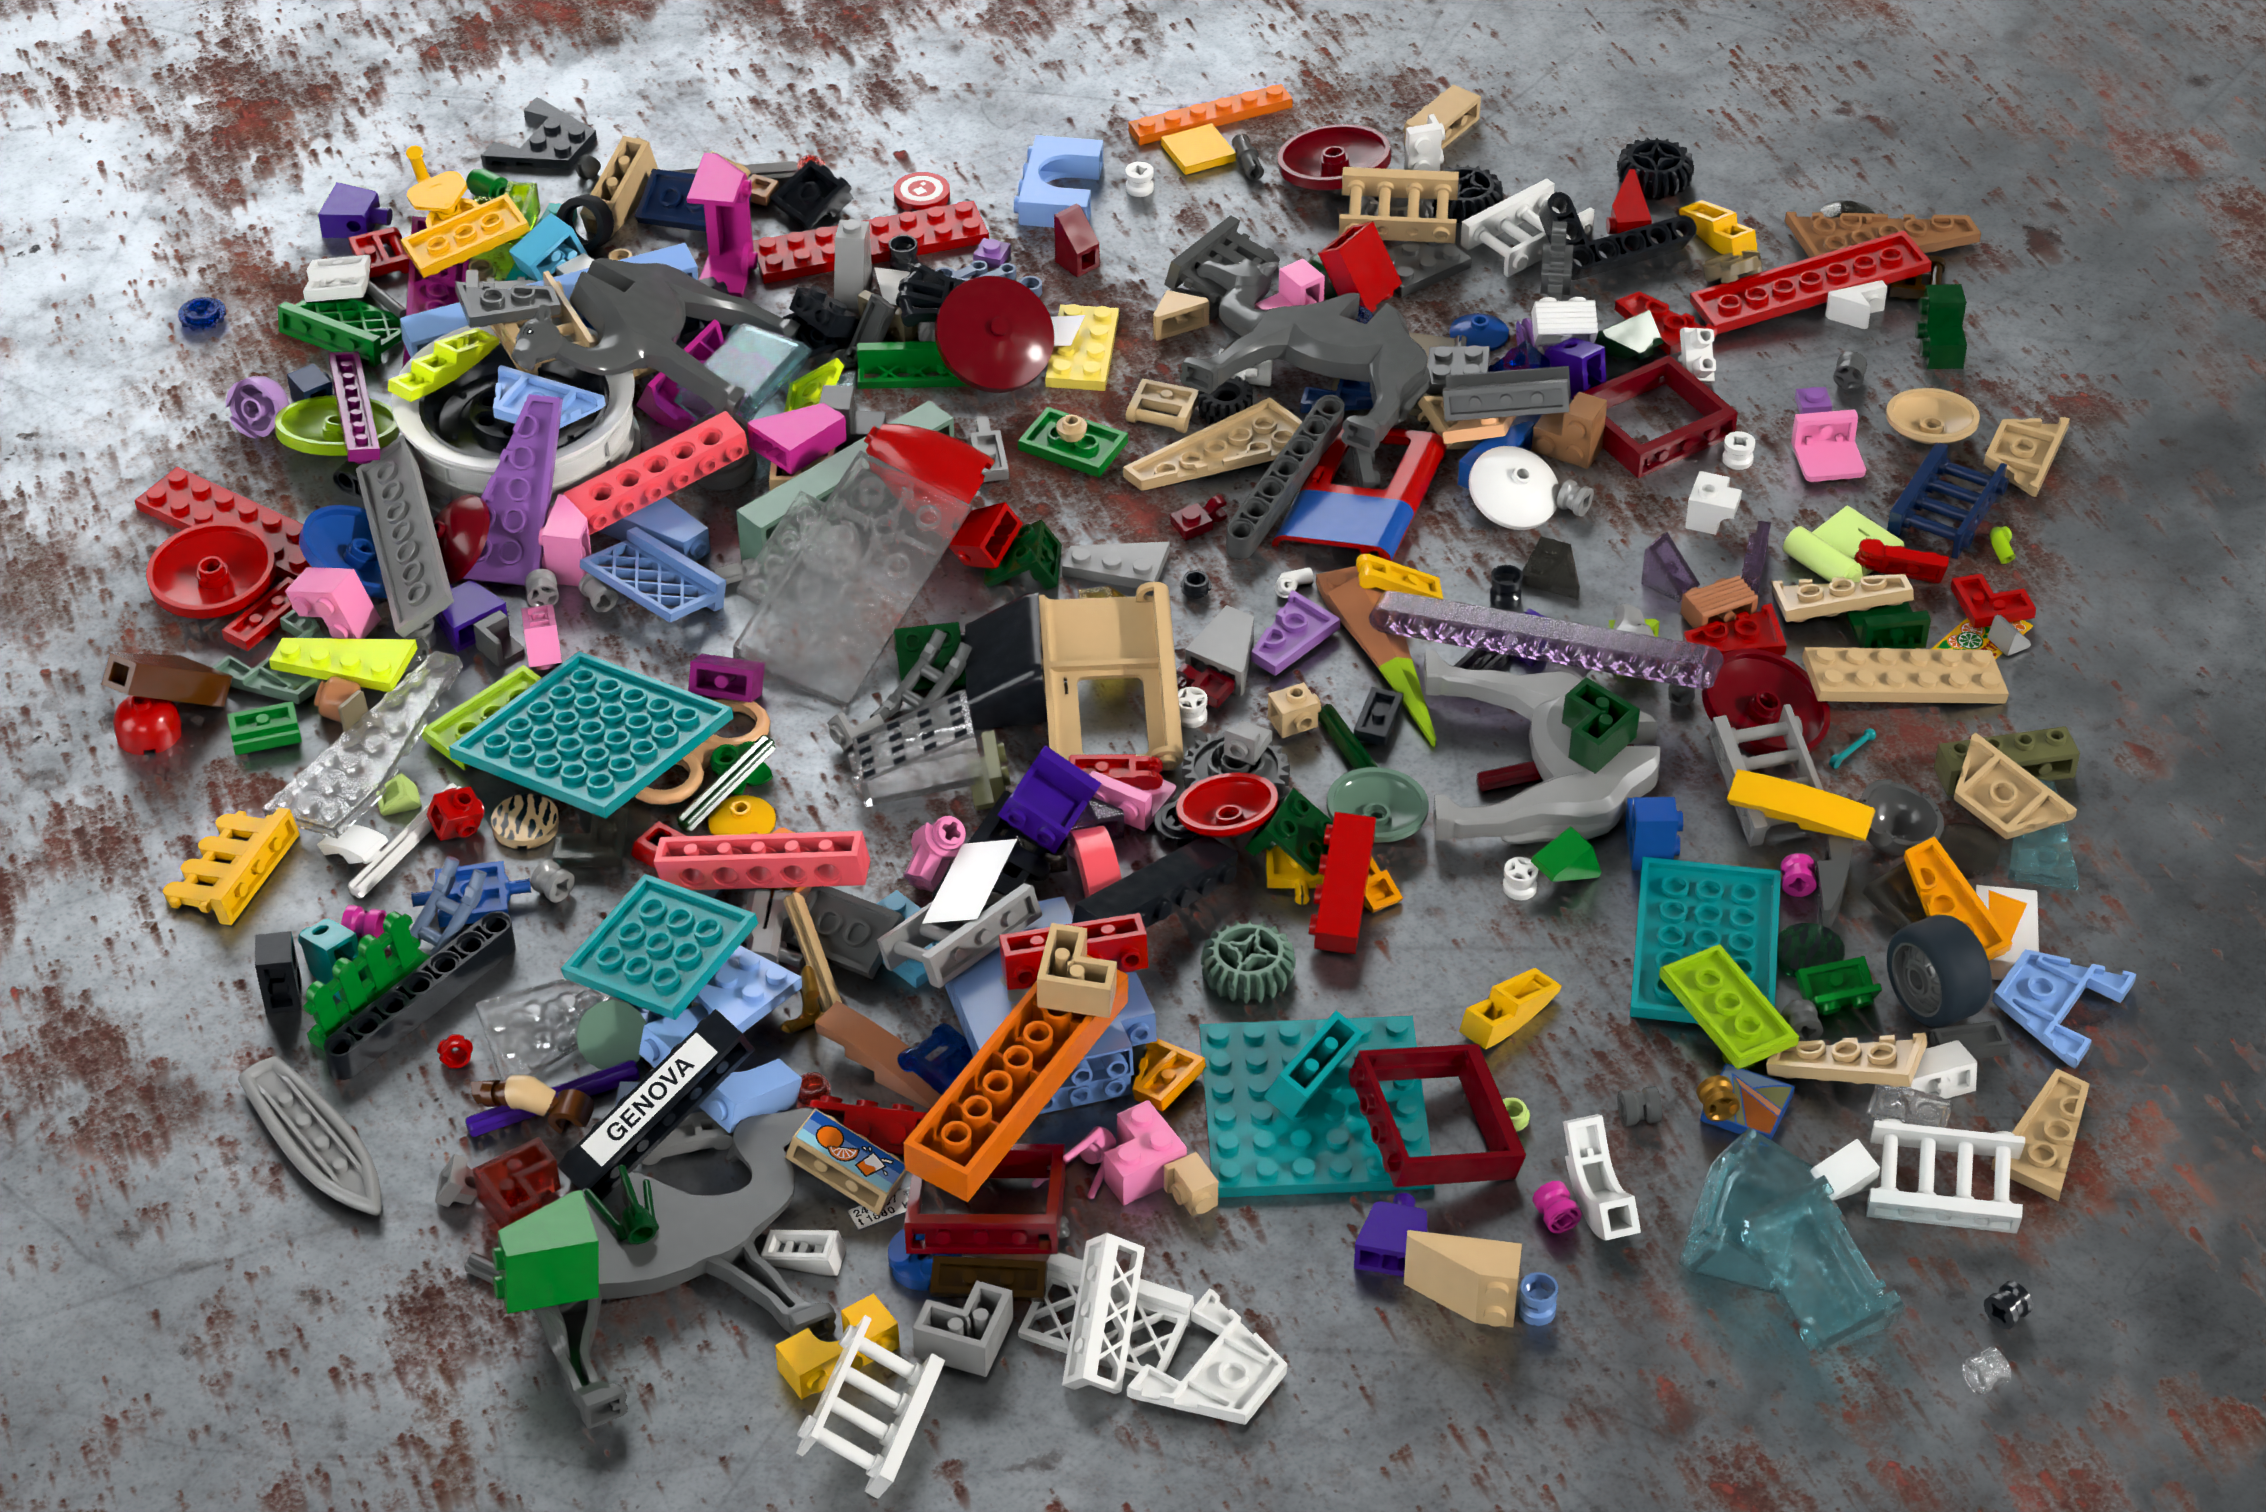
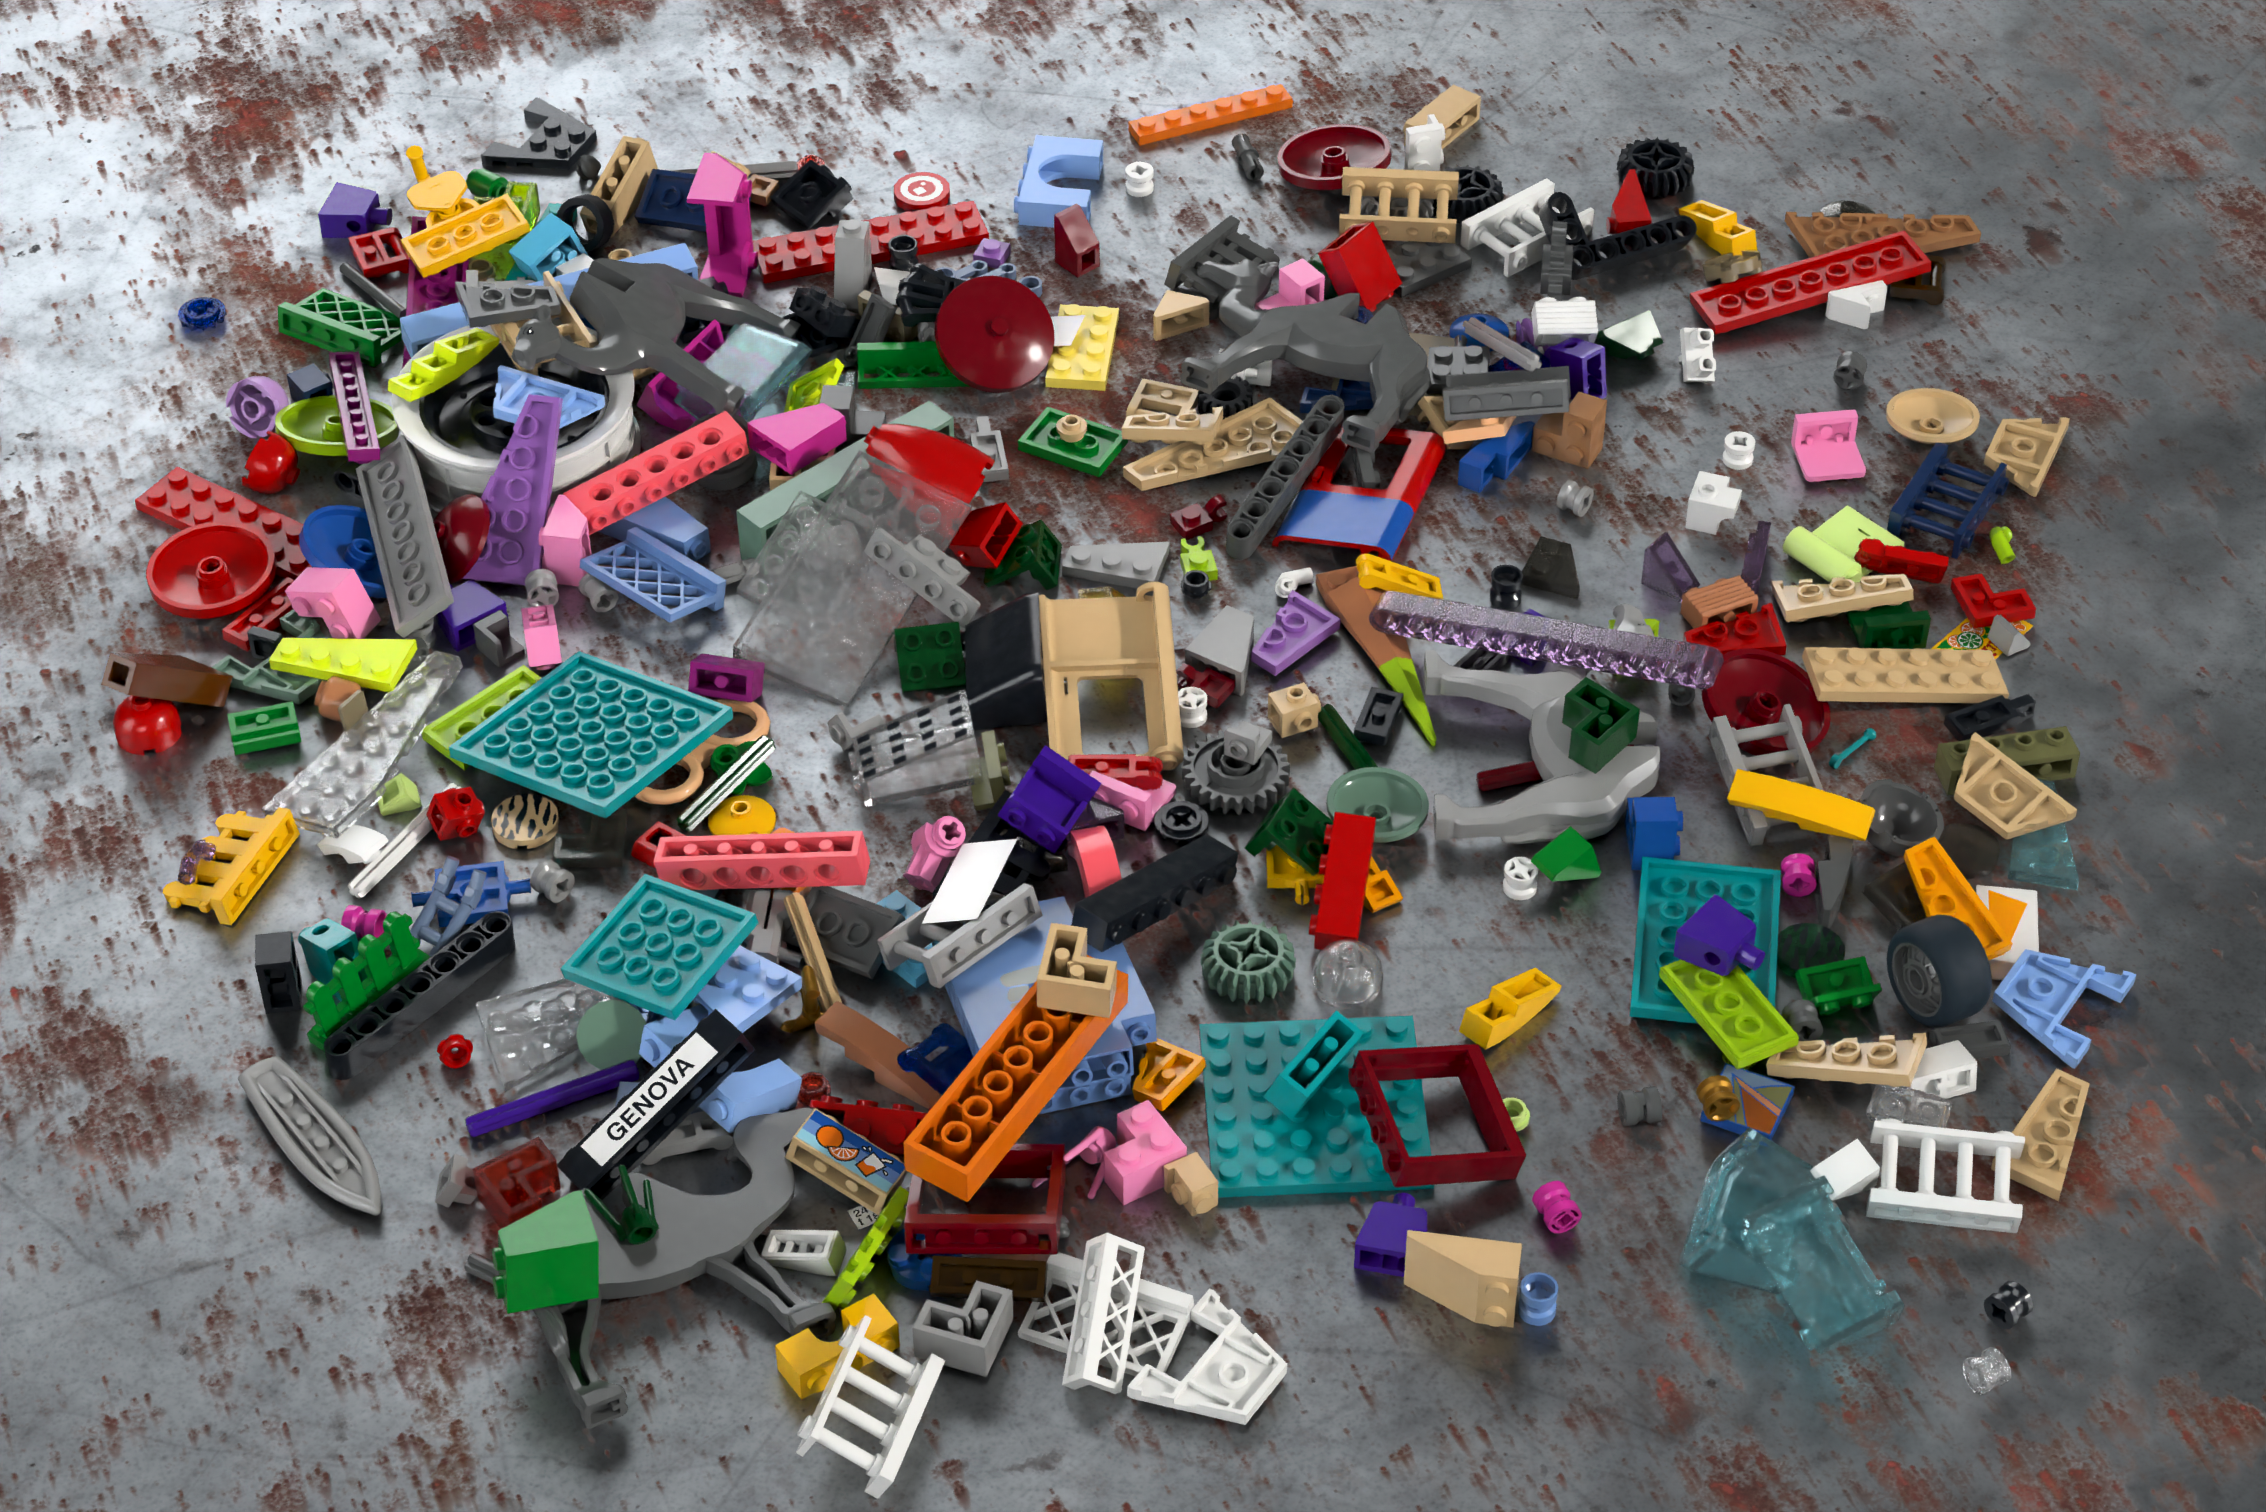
white slope [303,255,371,302] -> none
reddish brown piece [471,1075,594,1134] -> none
dark grey piece [870,628,972,740] -> none
red brick [999,913,1149,990] -> none
yellow tile [1161,123,1236,175] -> none
red dish [1176,772,1279,838] -> none
white dish [1469,446,1560,530] -> none
white arch [1563,1114,1641,1241] -> none
dark red window [1573,355,1738,479] -> none
red wing [1614,291,1718,355] -> none
medium lavender plate [1795,387,1832,414] -> none
dark green brick [1915,284,1967,369] -> none
none -> arm [178,839,216,885]
none -> red cylinder [242,431,300,494]
none -> black tile [247,626,282,660]
none -> lime wing [821,1186,909,1311]
none -> light grey bracket [864,528,981,628]
none -> tan wing [1122,406,1223,445]
none -> lime plate [1180,536,1218,581]
none -> clear cylinder [1312,939,1383,1009]
none -> light grey axle [1463,317,1542,372]
none -> dark purple torso [1673,894,1765,976]
none -> black hinge [1944,694,2036,741]

